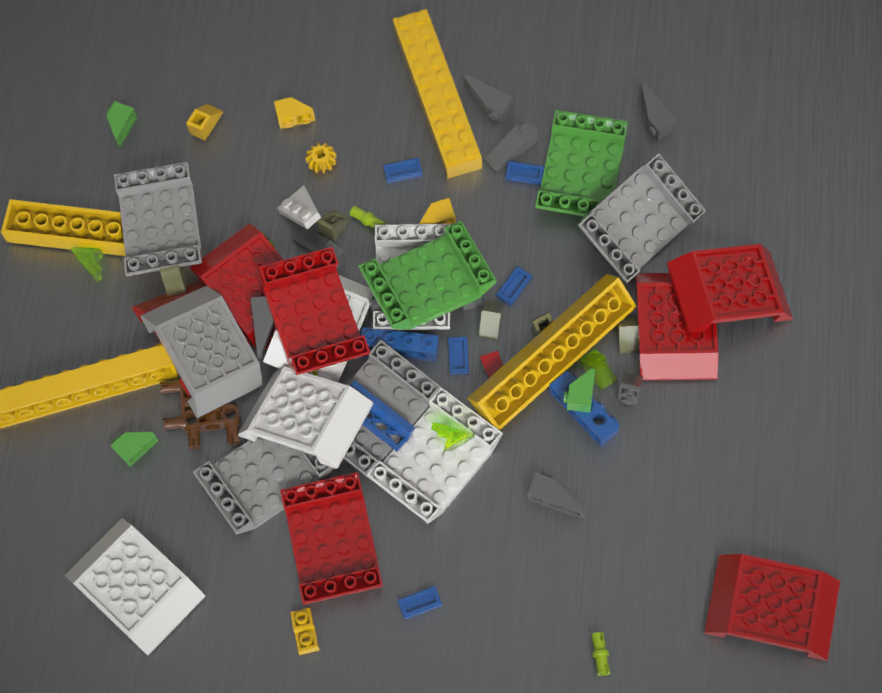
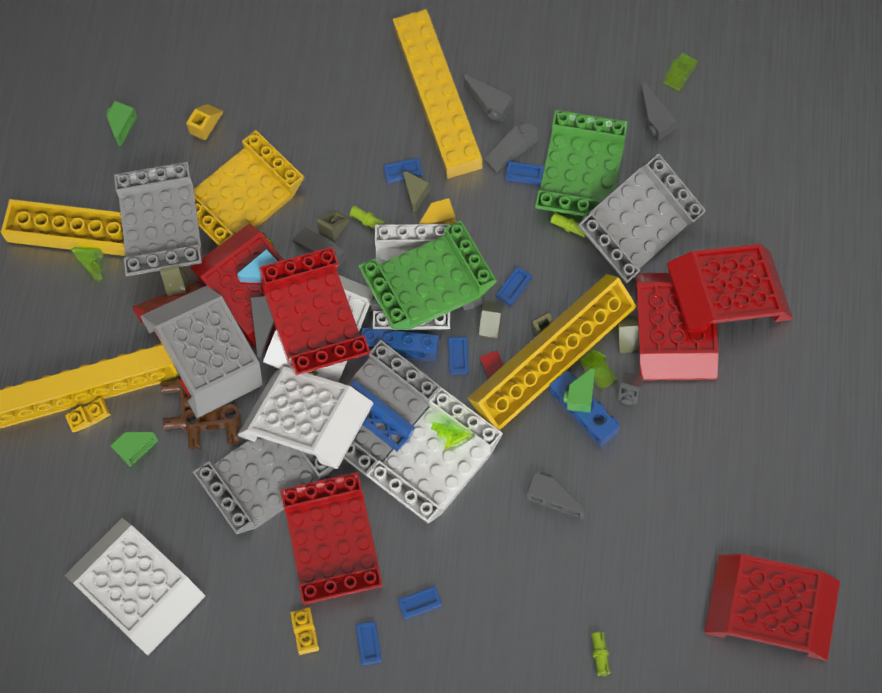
yellow slope [274,97,316,129] -> none
white wing [277,185,321,229] -> none
yellow gear [306,142,337,174] -> none
none -> yellow slope [65,398,111,432]
none -> yellow slope [194,130,304,246]
none -> medium azure slope [237,249,278,283]
none -> blue tile [356,621,382,665]
none -> olive slope [403,171,430,212]
none -> lime pin [551,212,586,238]
none -> clear neon green slope [664,53,698,91]

